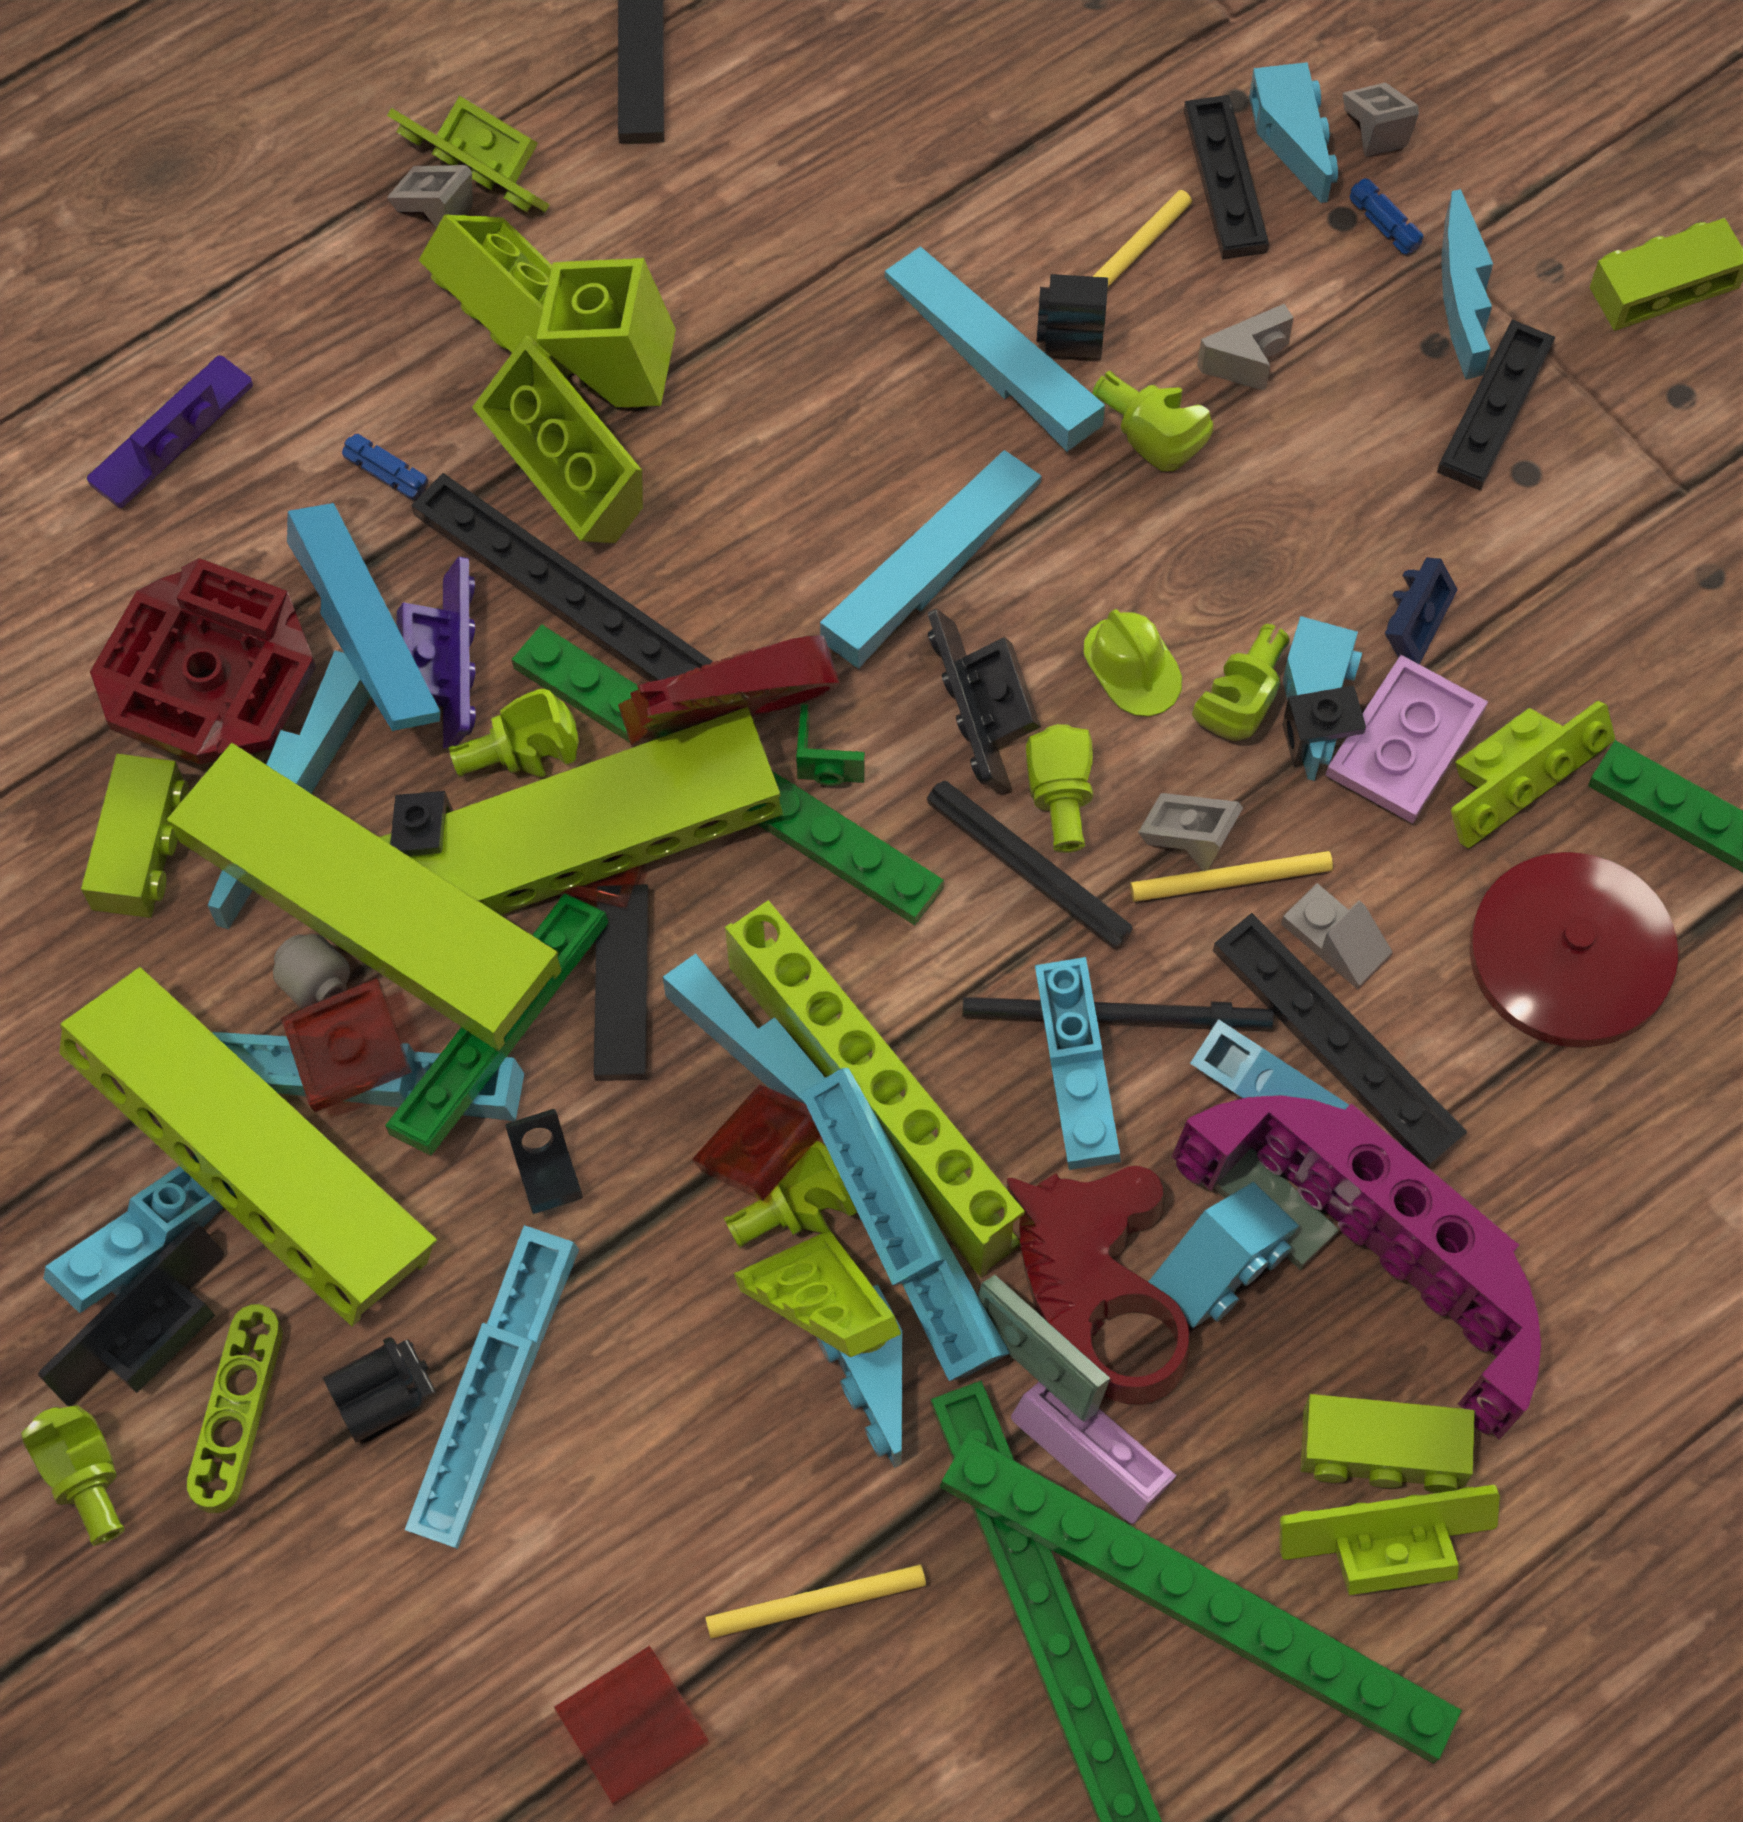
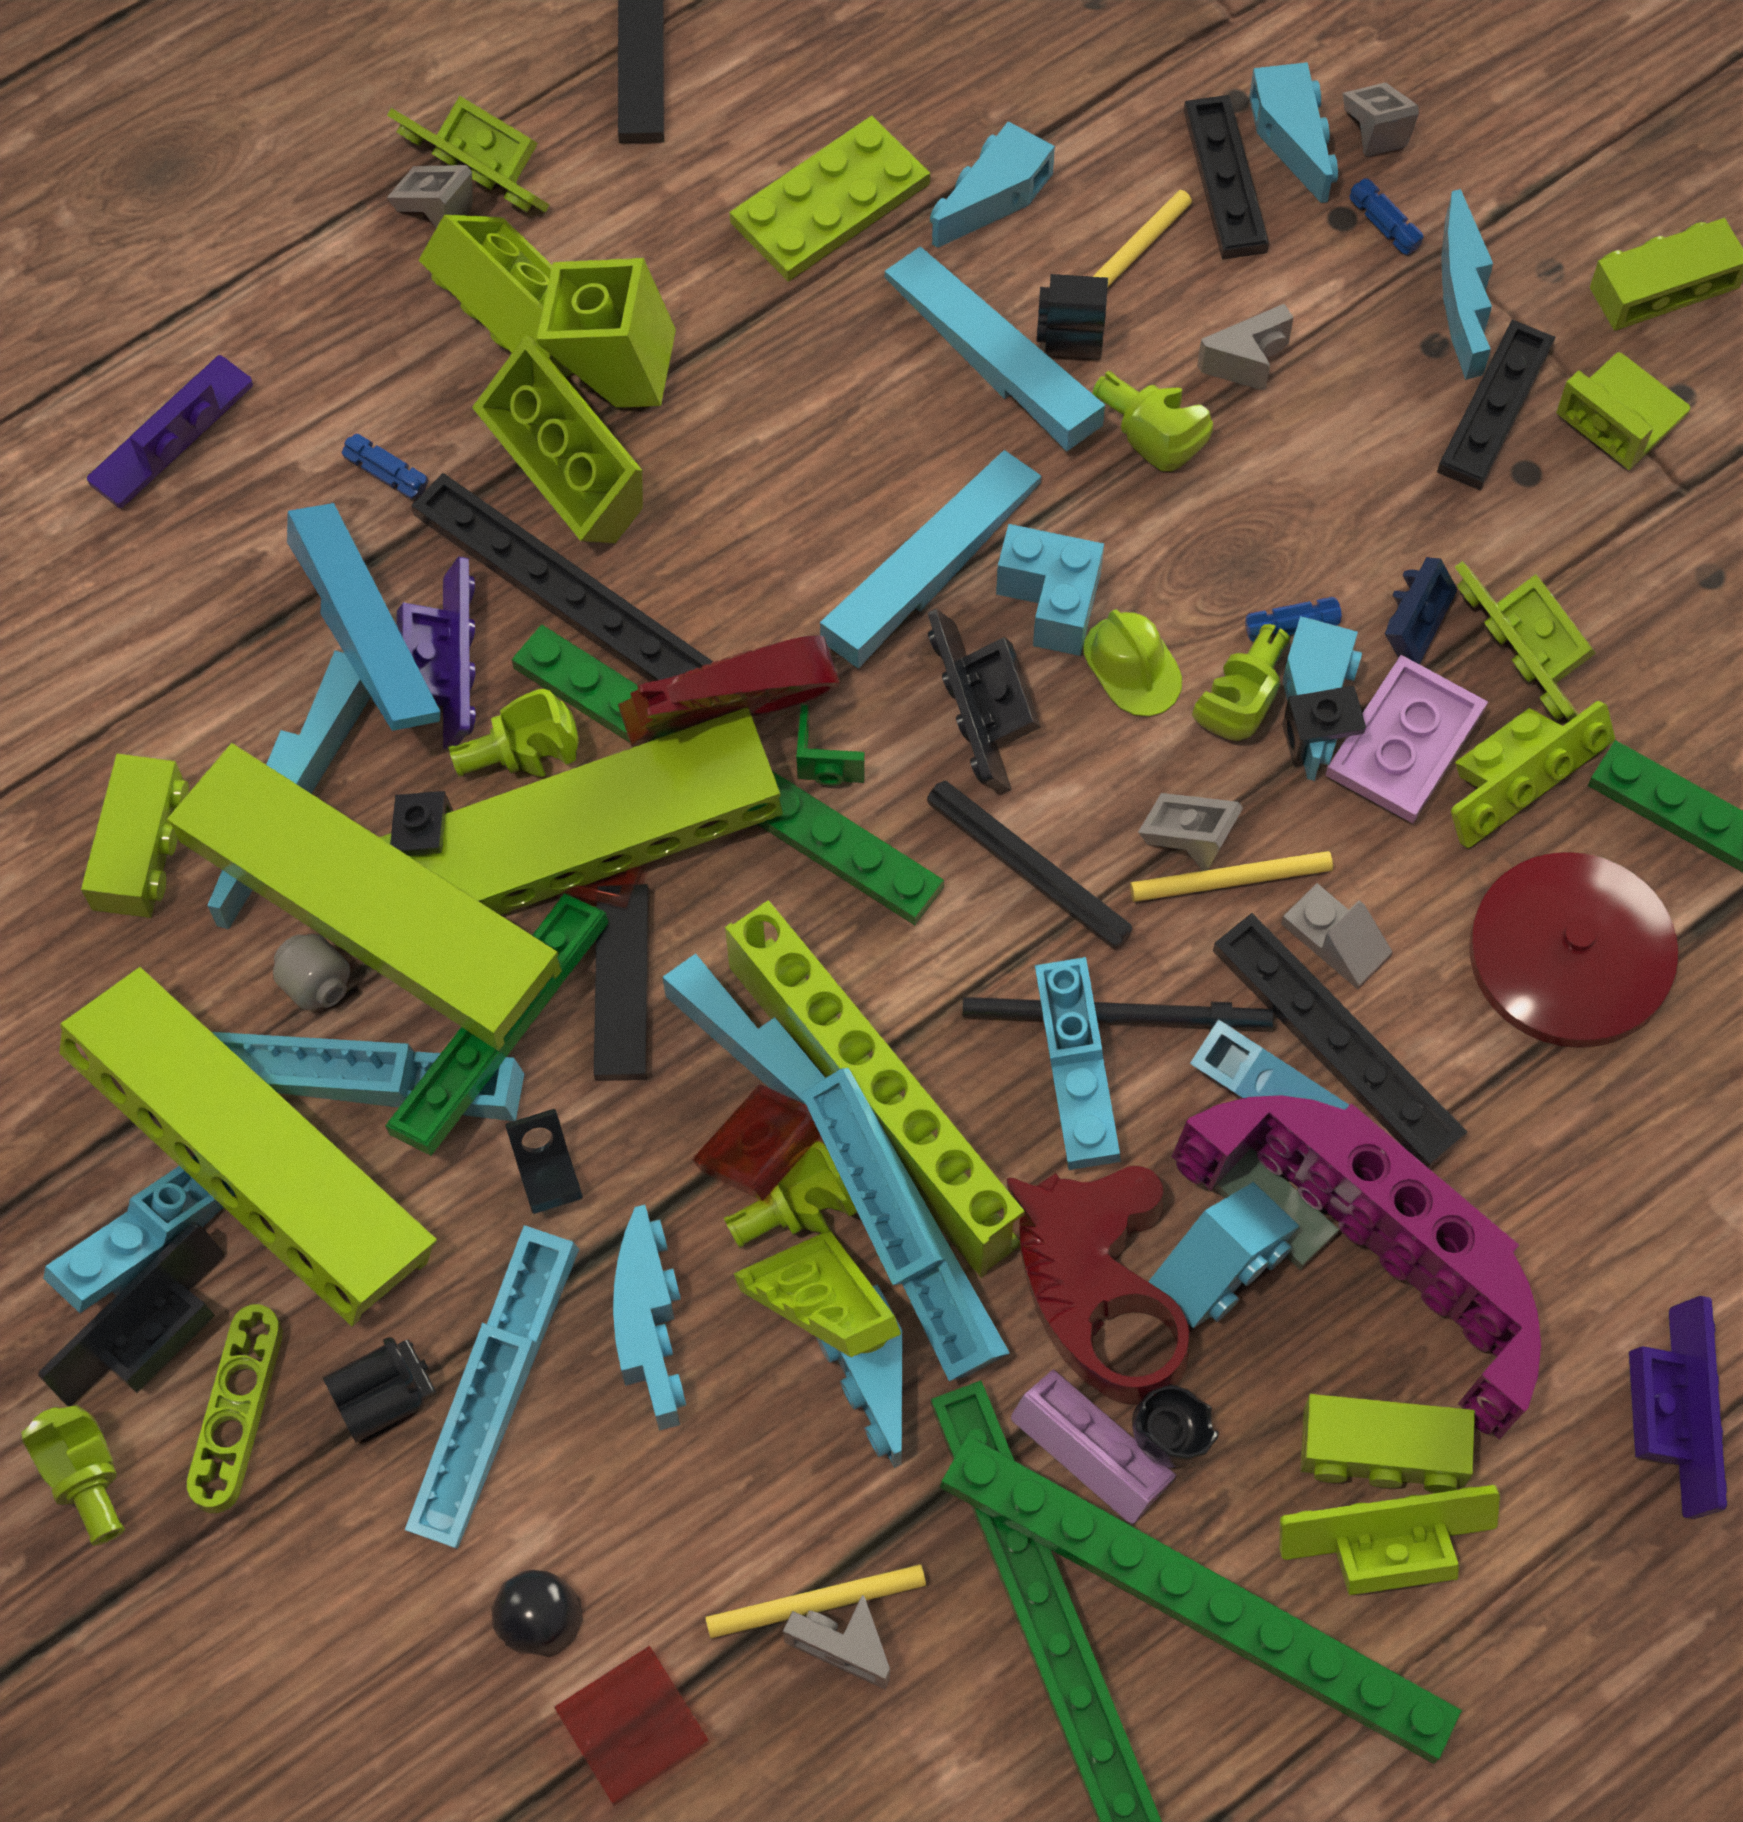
dark red piece [90,558,316,764] -> none
clear red tile [281,978,412,1112] -> none
sand green tile [978,1275,1110,1422] -> none
lime piece [1026,724,1093,853] -> none
none -> black hair [491,1569,583,1657]
none -> medium azure slope [613,1205,686,1431]
none -> lime plate [729,115,930,282]
none -> light grey slope [783,1595,890,1690]
none -> medium azure slope [930,121,1055,247]
none -> medium azure brick [996,524,1104,656]
none -> black hair [1132,1384,1219,1468]
none -> blue axle [1245,597,1342,642]
none -> lime bracket [1455,561,1596,721]
none -> lime bracket [1556,352,1690,470]
none -> dark purple bracket [1629,1296,1727,1519]

